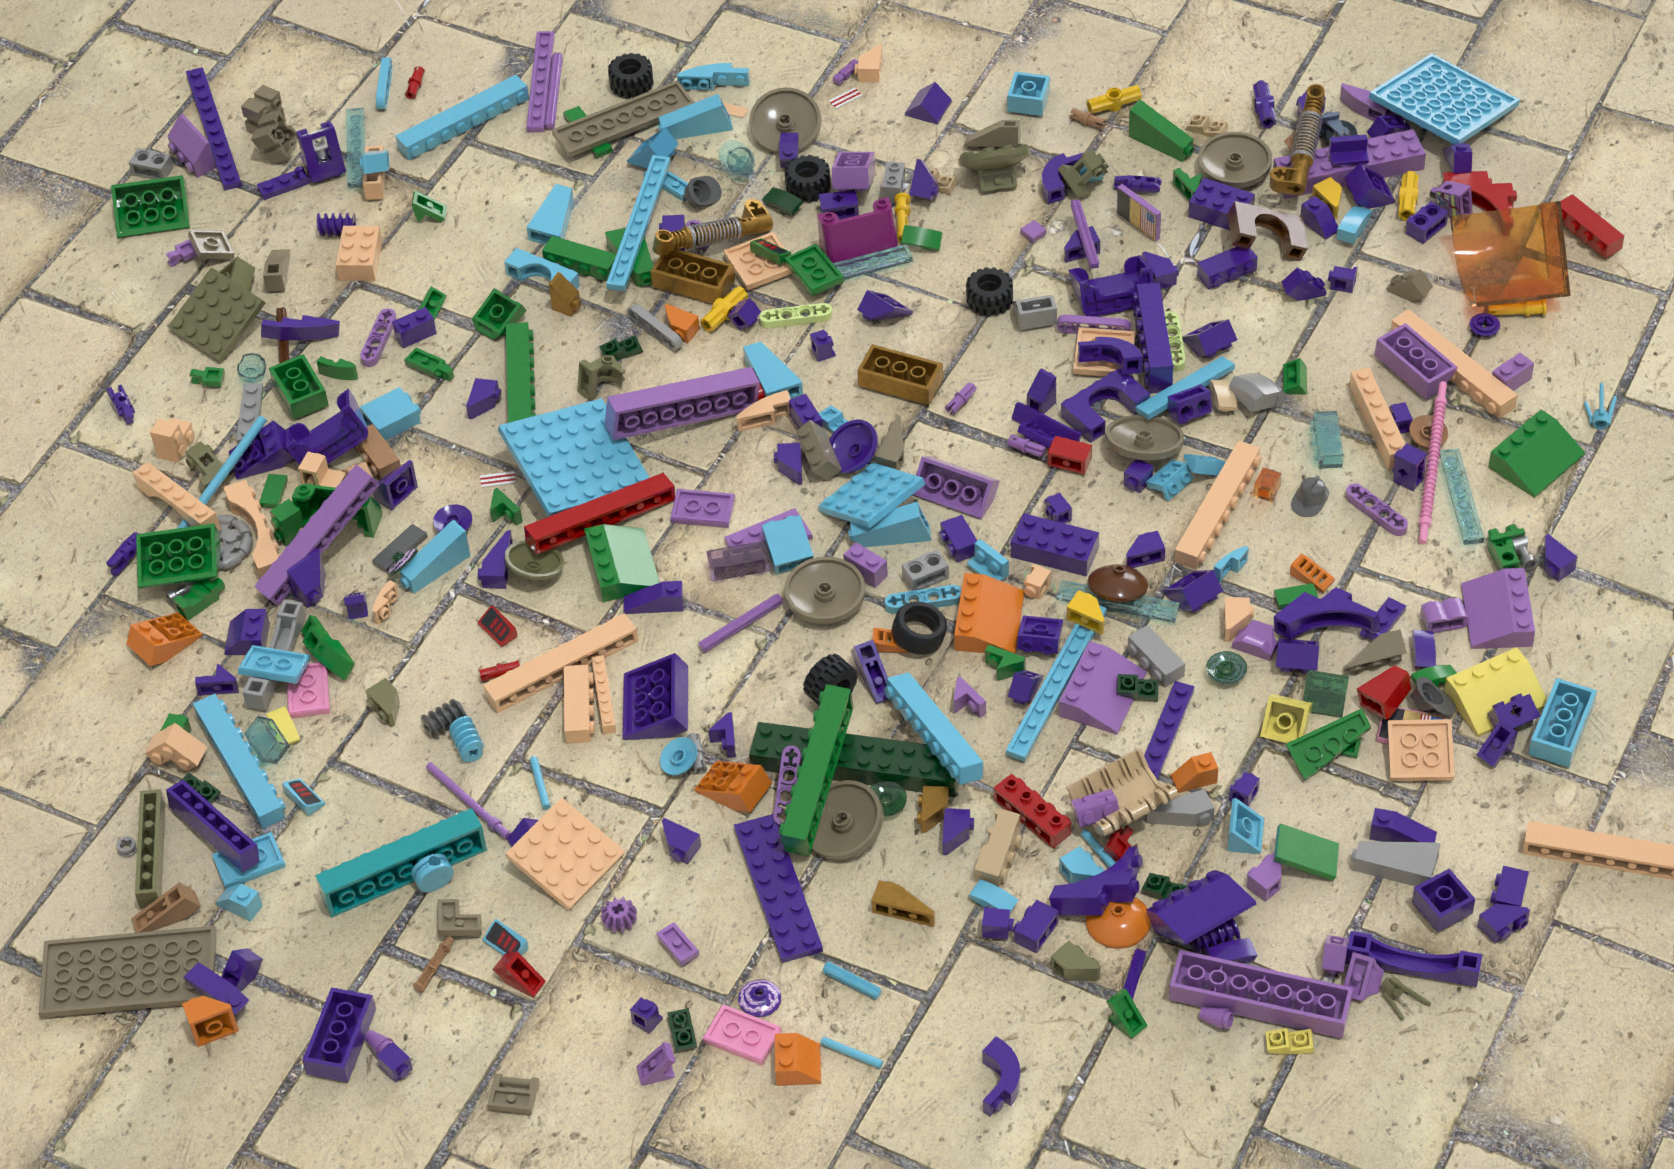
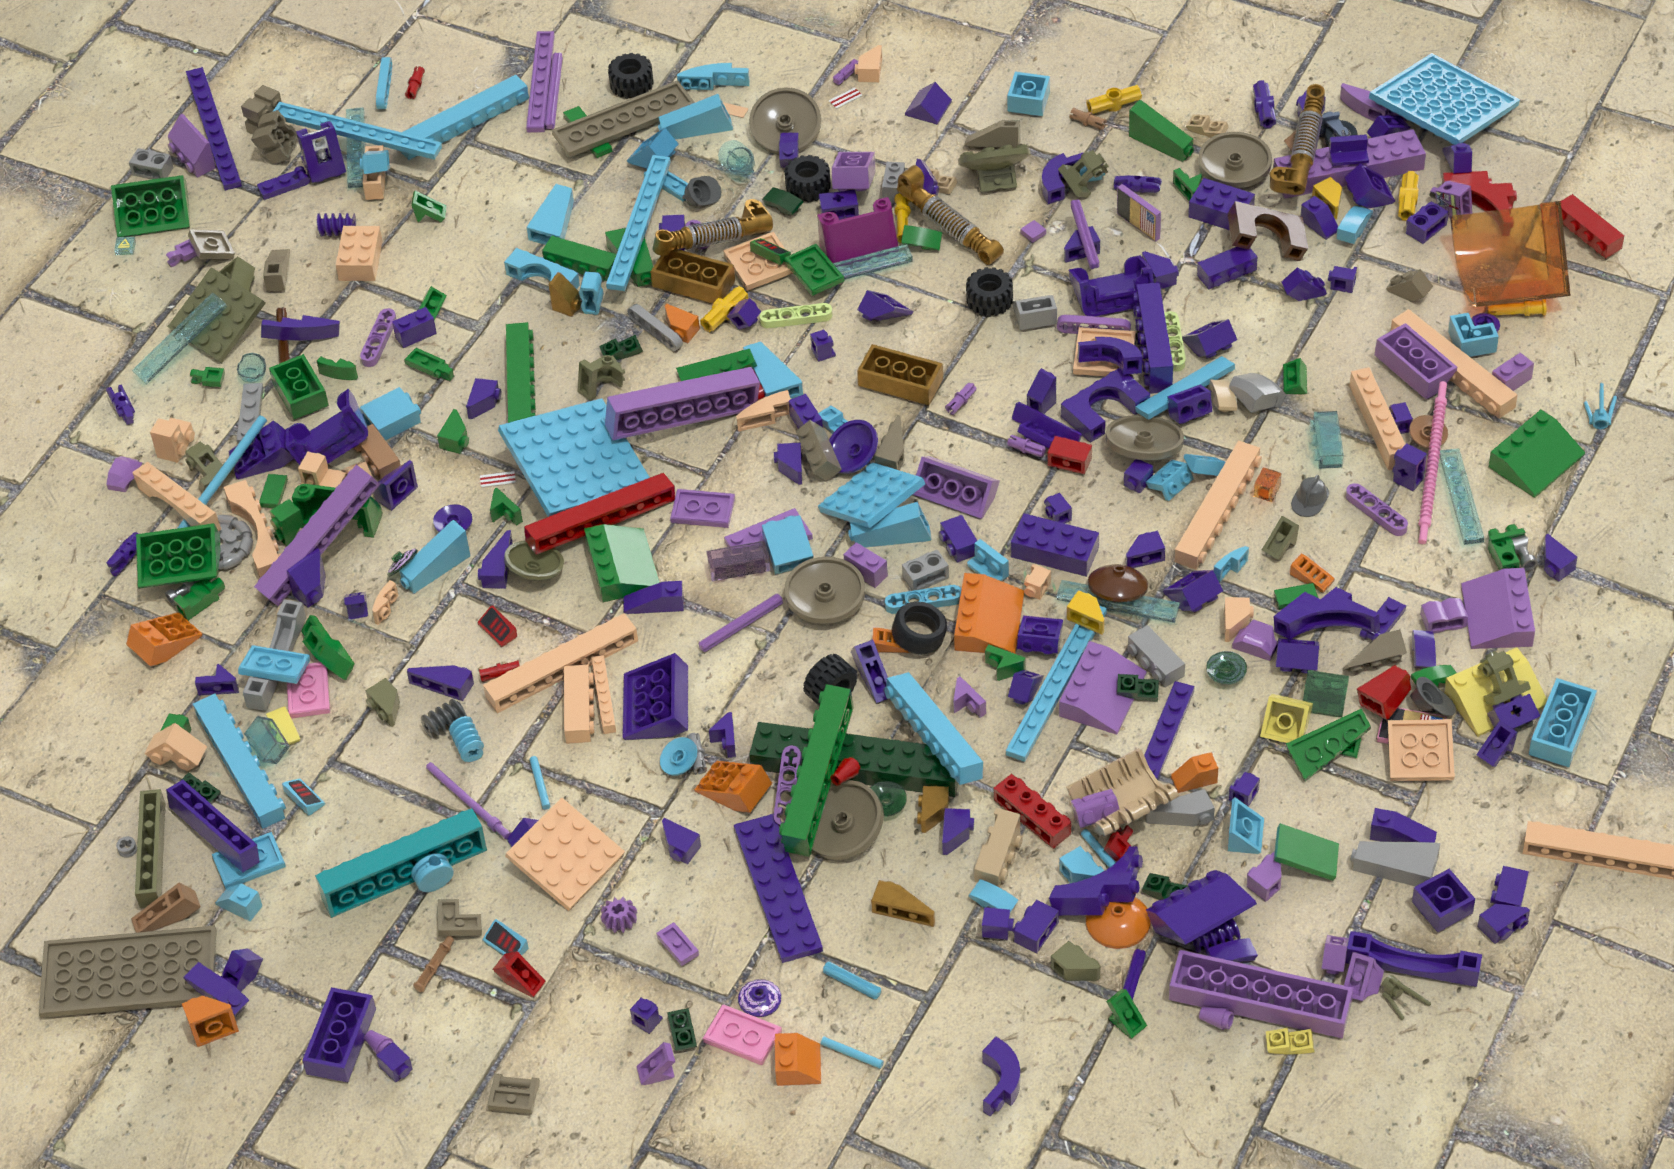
dark purple slope [224,609,270,655] -> none
dark grey tile [372,524,427,573] -> none
green slope [472,288,527,340] -> none
none -> medium lavender slope [106,456,143,492]
none -> clear light blue tile [114,237,136,255]
none -> clear light blue plate [132,292,227,385]
none -> medium azure plate [273,102,442,160]
none -> dark purple slope [407,665,474,701]
none -> green slope [437,409,469,454]
none -> medium azure brick [579,272,604,315]
none -> green wing [676,348,757,381]
none -> red cone [830,757,860,786]
none -> pearl gold piece [897,165,1004,265]
none -> olive slope [1262,516,1299,560]
none -> medium azure brick [1448,313,1499,357]
none -> olive tile [1478,651,1531,705]

